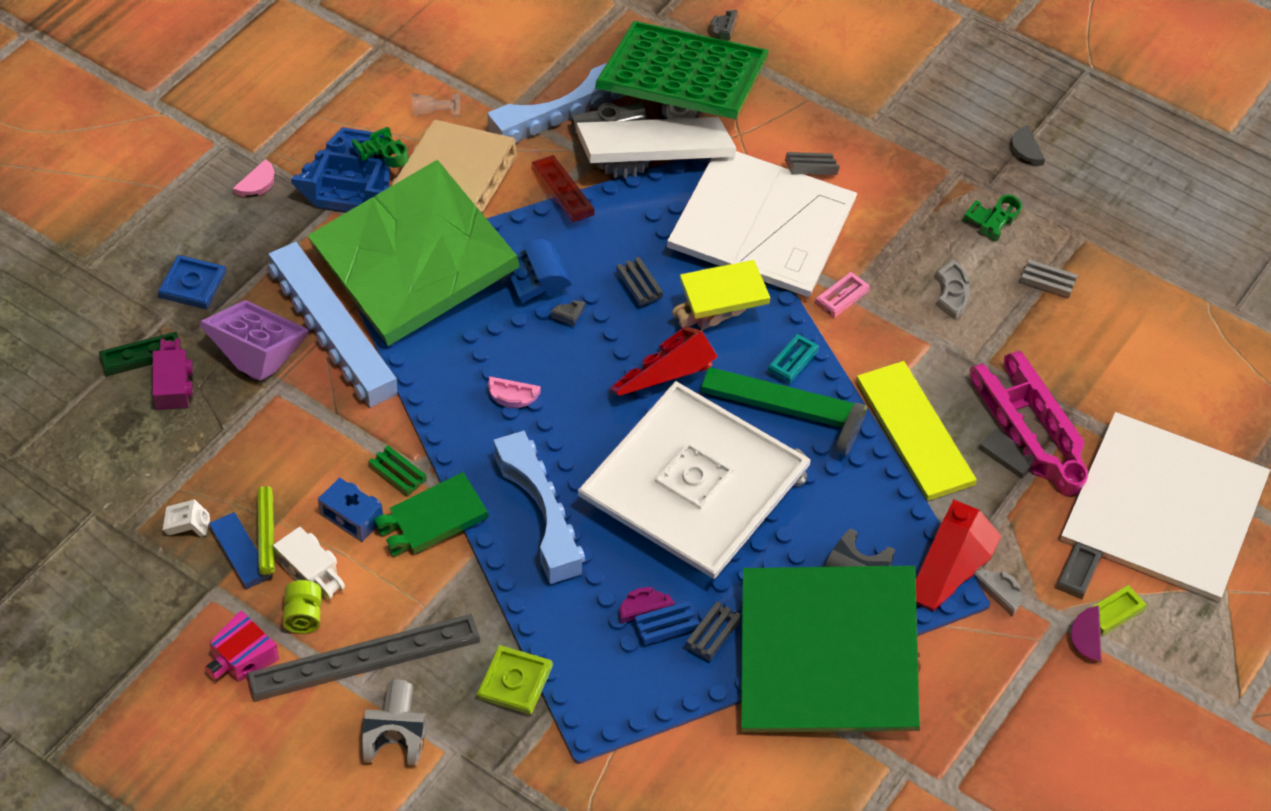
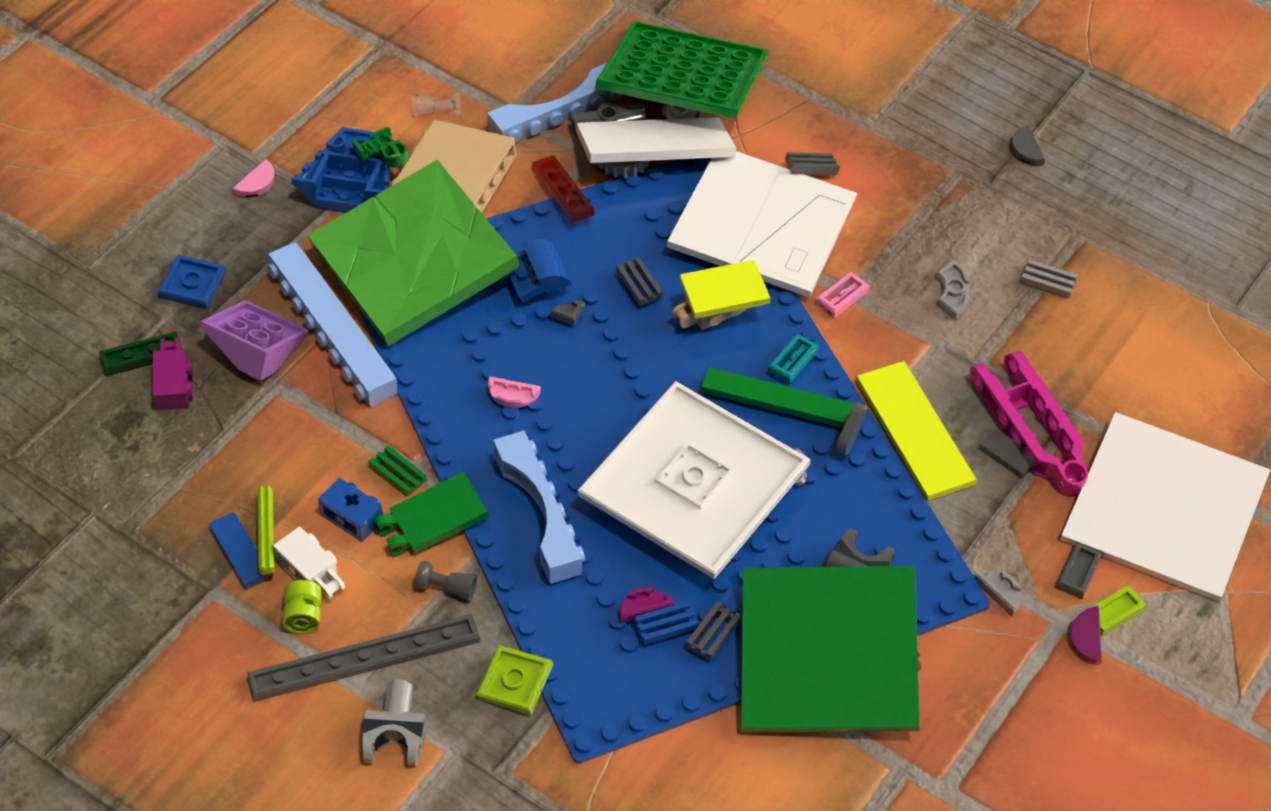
white bracket [163,499,210,537] -> none
dark pink torso [205,610,279,681] -> none
red wedge [609,326,718,396] -> none
dark grey tile [711,10,738,40] -> none
red wedge [916,499,1001,612] -> none
green piece [962,194,1022,242] -> none
none -> dark grey piece [415,561,478,602]

